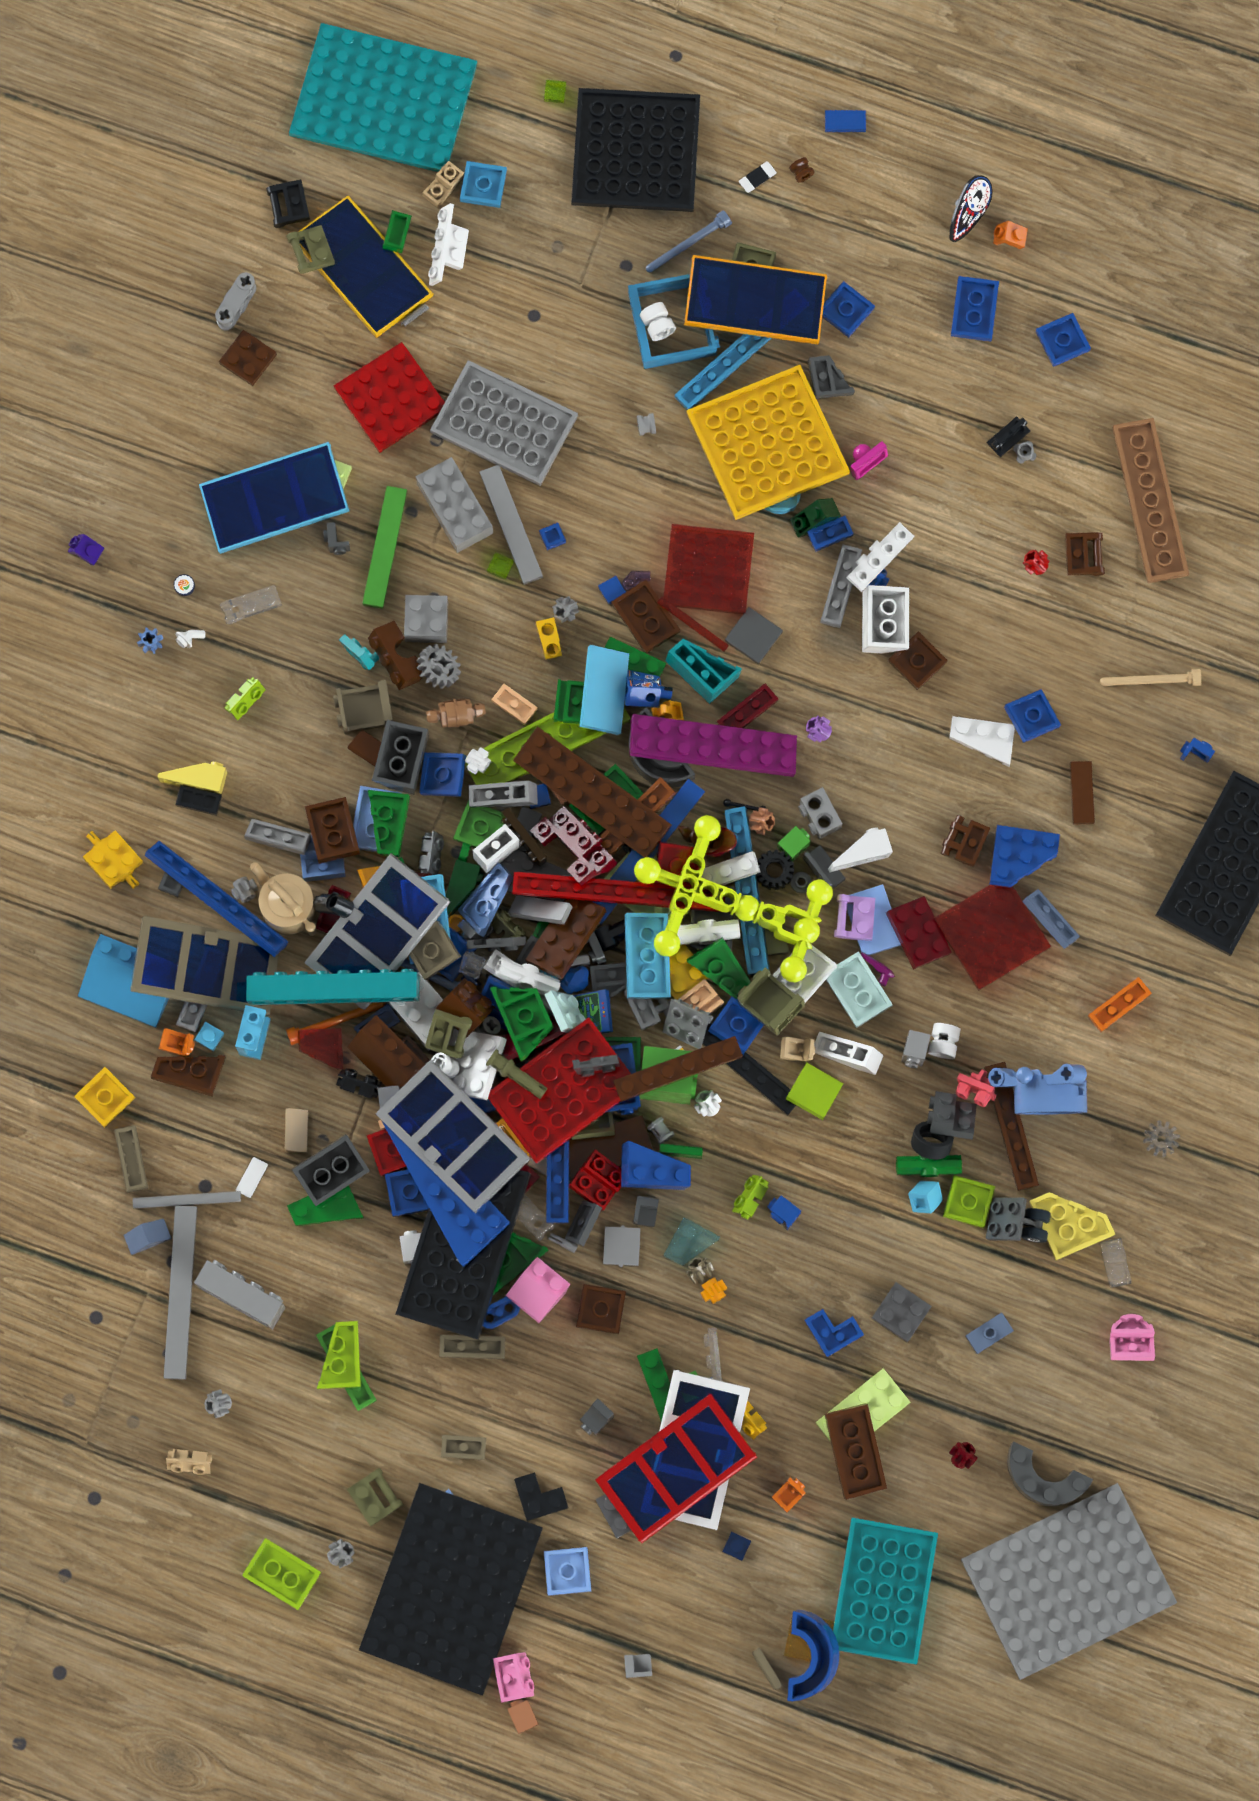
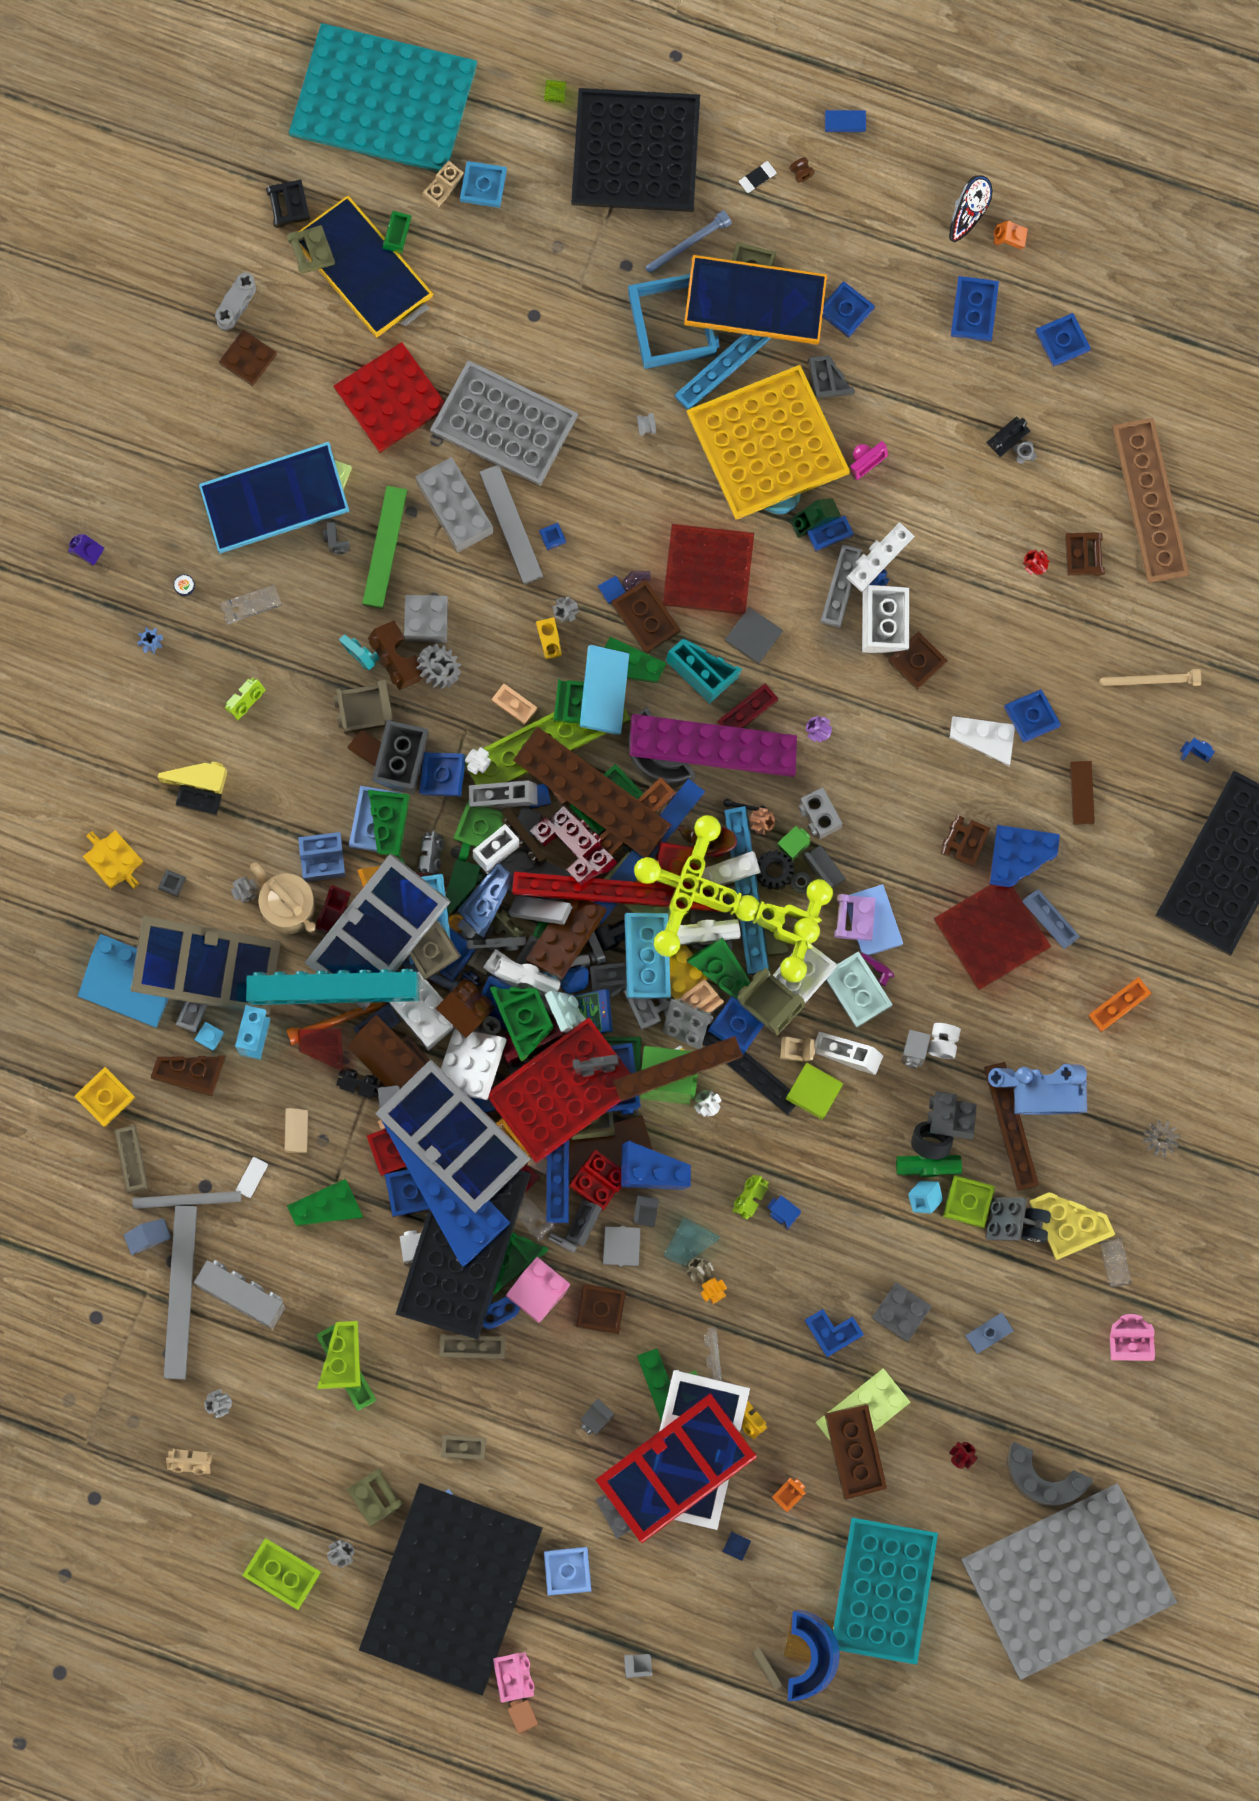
blue tile [145,841,289,957] -> none
orange bracket [159,1028,195,1056] -> none
white plate [175,630,205,648] -> none
light grey tile [244,819,312,855] -> none
dark grey slope [292,1134,370,1206] -> none
reddish brown plate [305,797,360,864] -> none
black piece [313,892,354,918] -> none
olive plate [425,1009,472,1058] -> none
medium nougat piece [426,698,486,728] -> none
white bracket [428,203,469,286] -> none
white wheel [431,1053,460,1079] -> none
clear tile [459,951,486,980] -> none
olive pin [485,1049,548,1099] -> none
clear neon green tile [487,552,514,580] -> none
black plate [514,1472,568,1521] -> none
blue torso [625,670,673,707] -> none
white wheel [640,302,676,341] -> none
light grey bush [647,1117,675,1145] -> none
light orange plate [651,700,684,720] -> none
clear red bar [657,596,729,652] -> none
green tile [659,1143,703,1159] -> none
white slope [828,827,893,873] -> none
dark red plate [886,896,952,970] -> none
coral hips [956,1069,997,1107] -> none

